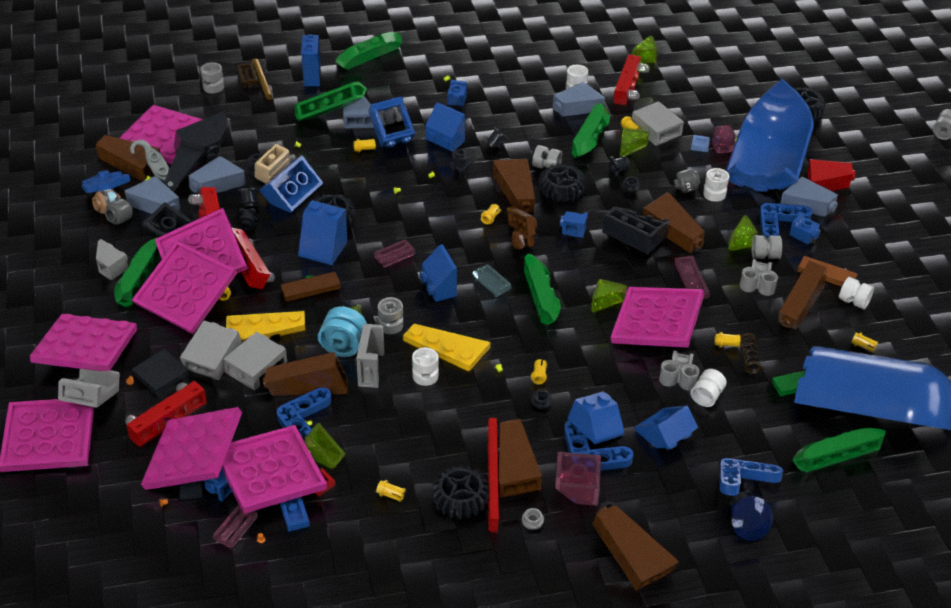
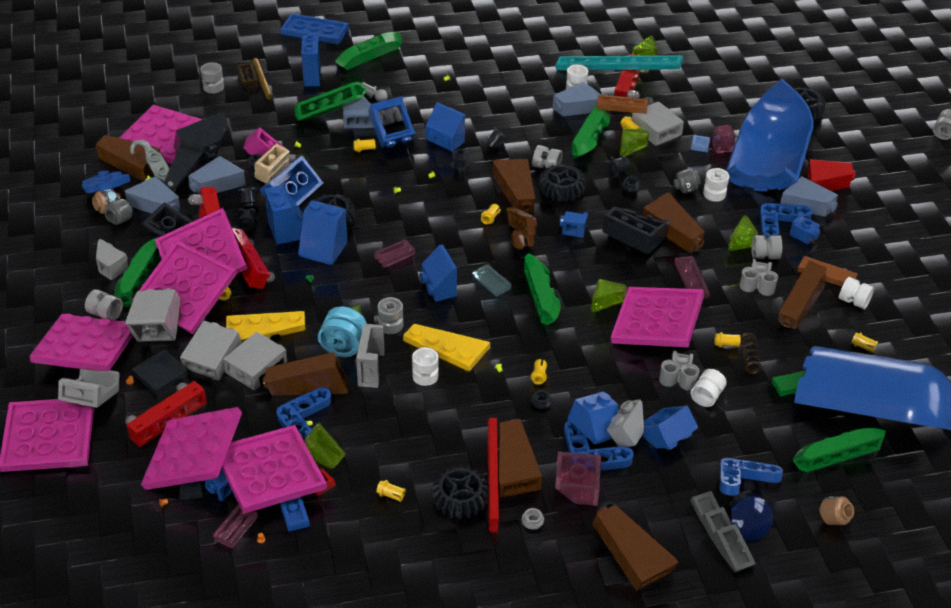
reddish brown tile [281,272,341,302] -> none
blue brick [447,80,467,106] -> none
none -> light grey wheel [85,290,123,321]
none -> light grey slope [125,288,181,342]
none -> dark pink slope [243,127,285,156]
none -> blue slope [264,185,303,245]
none -> blue tile [280,13,349,44]
none -> light grey axle [361,82,388,102]
none -> teal tile [555,55,683,70]
none -> dark orange tile [597,95,648,114]
none -> light grey slope [606,400,644,447]
none -> dark grey slope [690,491,756,572]
none -> medium nougat head [819,497,854,525]

